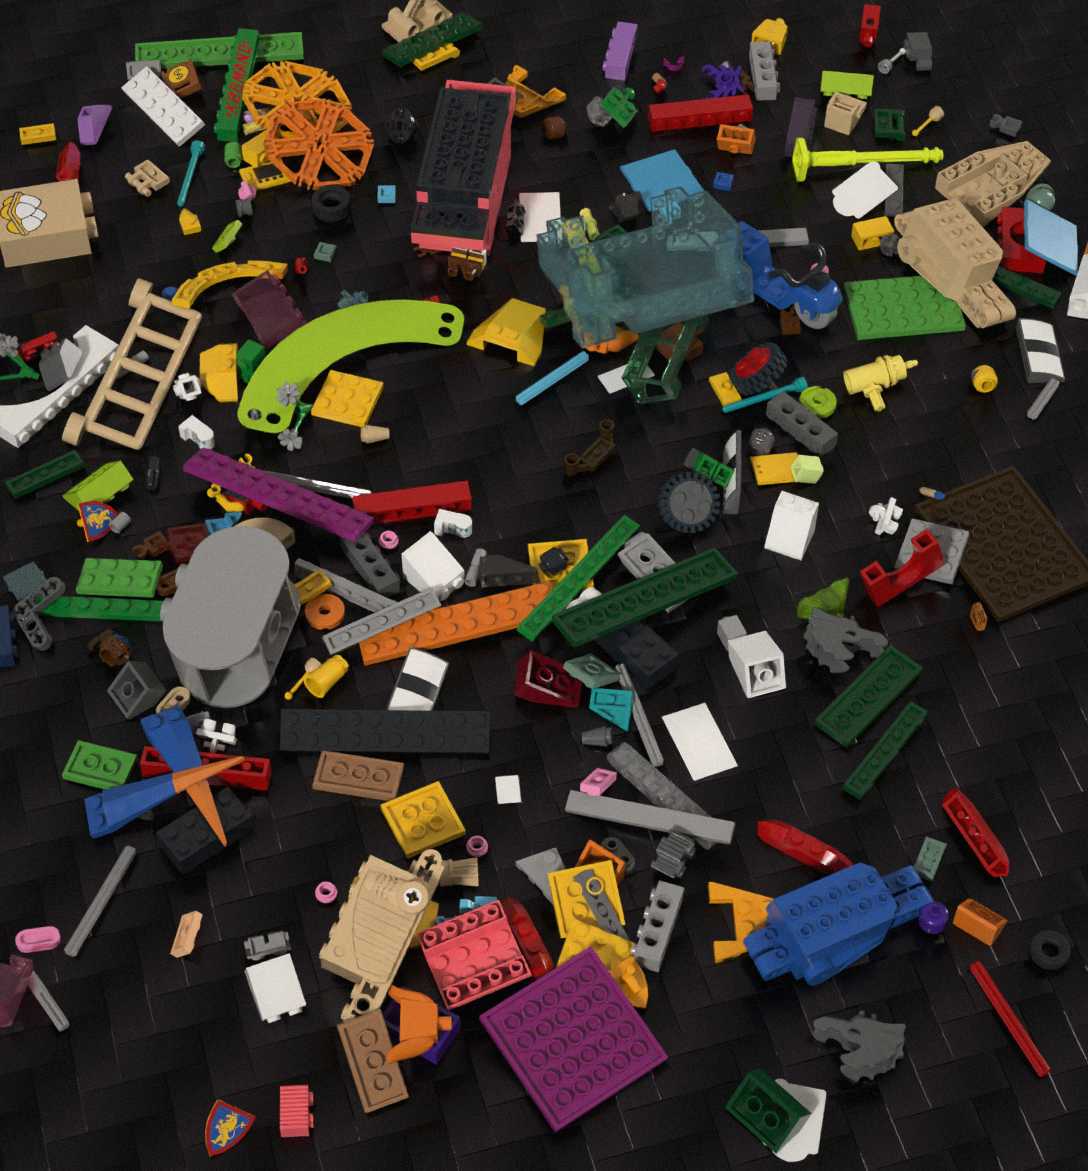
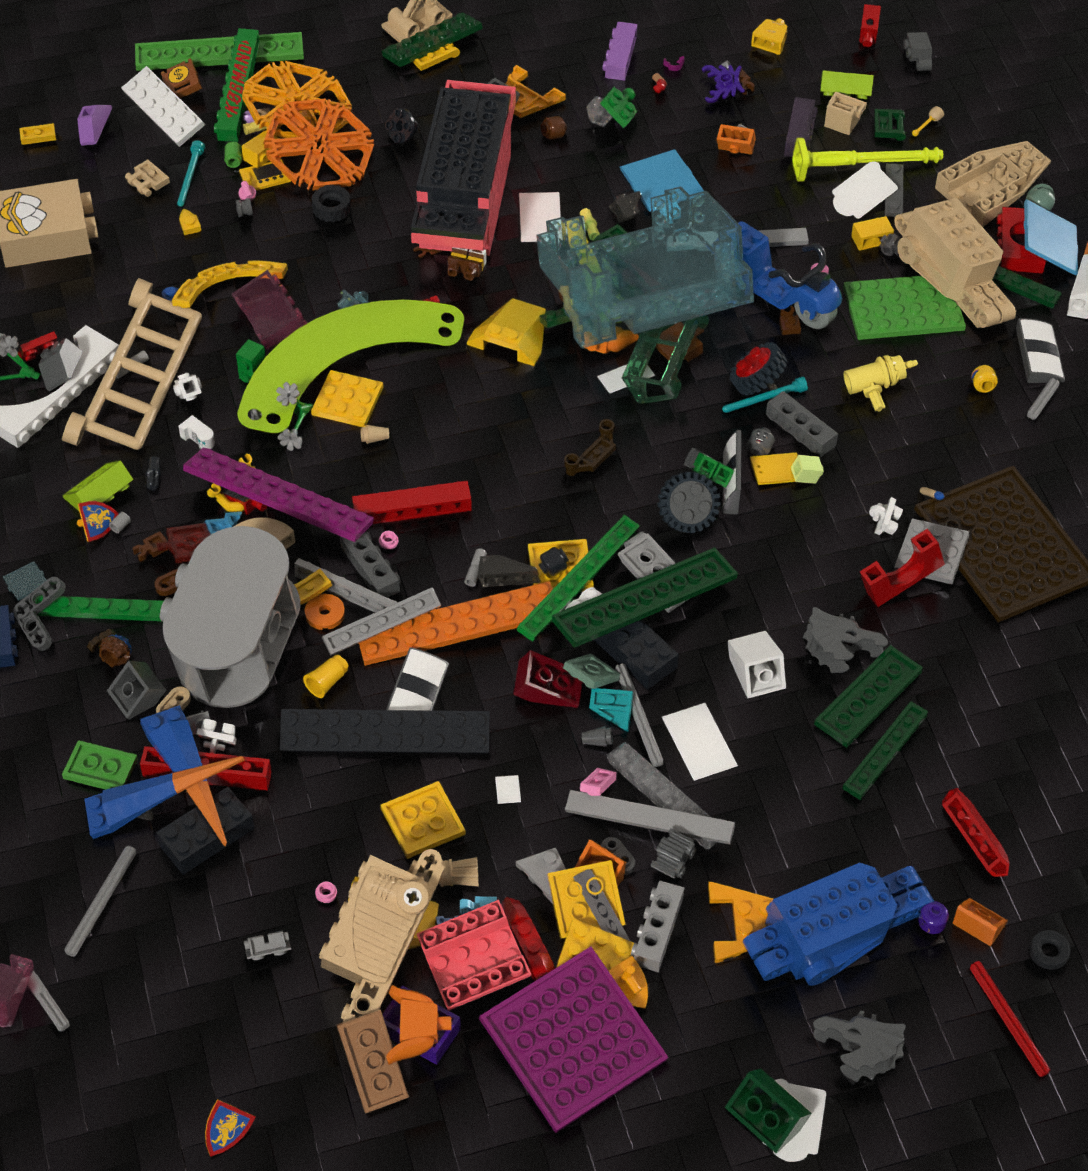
dark green plate [5,450,84,499] -> none
bright pink tile [15,926,61,953] -> none
red brick [56,142,81,181] -> none
bright green plate [76,558,163,597] -> none
light grey tile [126,60,162,79] -> none
light nougat plate [170,911,202,958] -> none
yellow wedge [200,343,238,402] -> none
lime plate [212,220,242,253] -> none
white slope [245,953,306,1023] -> none
light grey axle [263,470,372,499] -> none
coral brick [280,1085,314,1137] -> none
hinge [285,657,322,700] -> none
red arm [295,257,308,274] -> none
medium nougat tile [312,751,404,801] -> none
sand green tile [314,242,337,262] -> none
medium azure plate [378,185,396,203] -> none
white slope [402,531,465,602] -> none
white leg [434,509,472,538] -> none
bright pink plate [466,836,488,857] -> none
black hinge [506,199,526,236] -> none
medium azure axle [516,351,589,405] -> none
red brick [648,94,753,132] -> none
yellow plate [709,372,742,406] -> none
blue tile [713,172,734,191] -> none
light grey brick [717,615,747,651] -> none
light grey brick [749,42,780,100] -> none
red brick [758,820,853,876] -> none
white slope [764,491,819,560] -> none
clear neon green slope [797,577,849,619] -> none
lime plate [799,386,837,419] -> none
light grey hinge [878,48,906,74] -> none
sand green plate [914,836,947,882] -> none
clear orange tile [970,602,987,631] -> none
dark grey plate [989,114,1023,137] -> none

